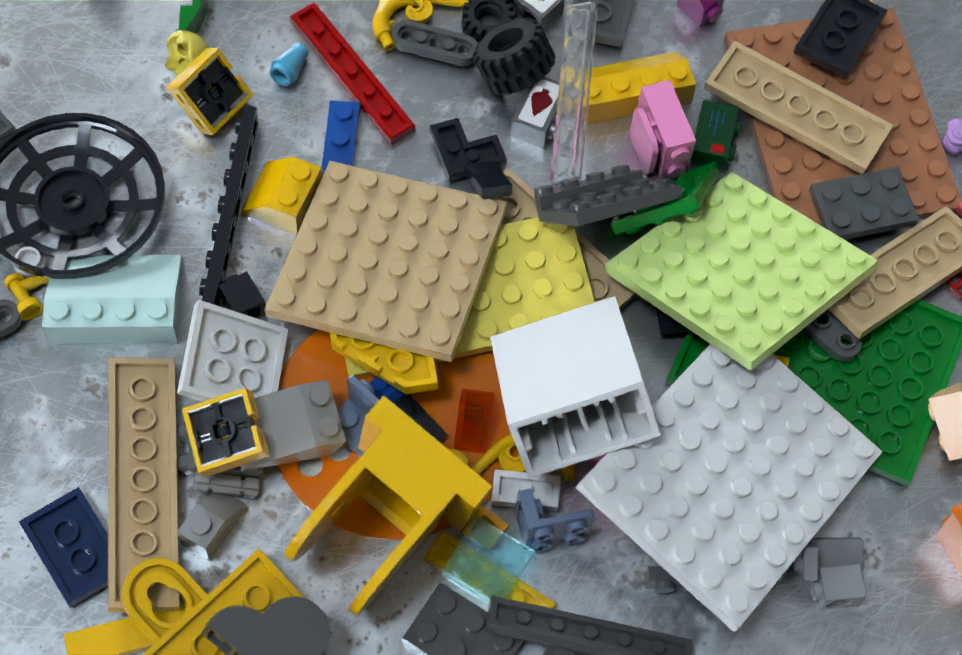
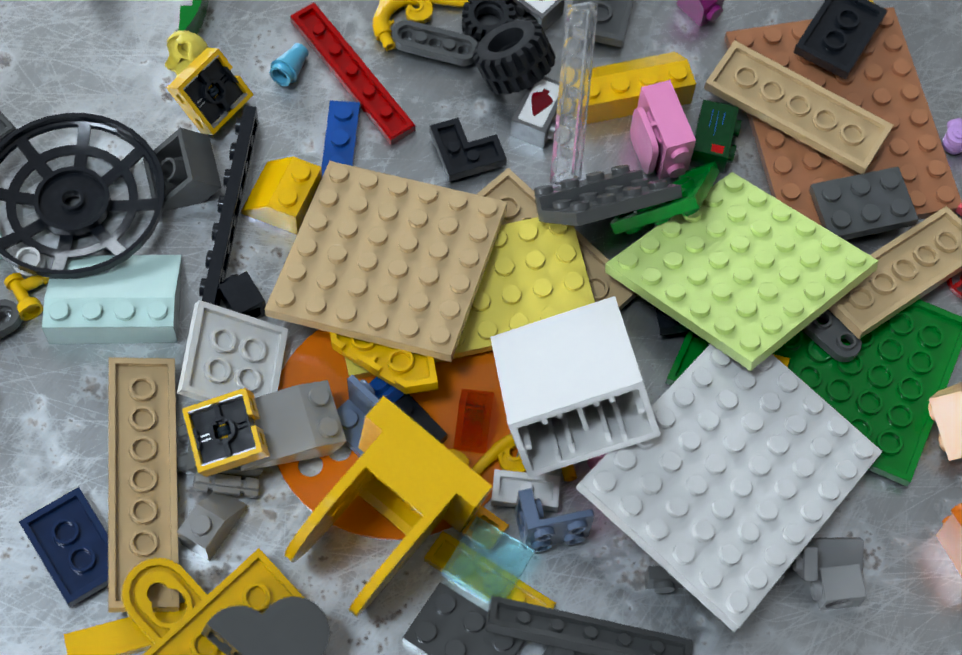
black tile [464,161,512,199] -> none
none -> dark grey slope [143,127,222,211]

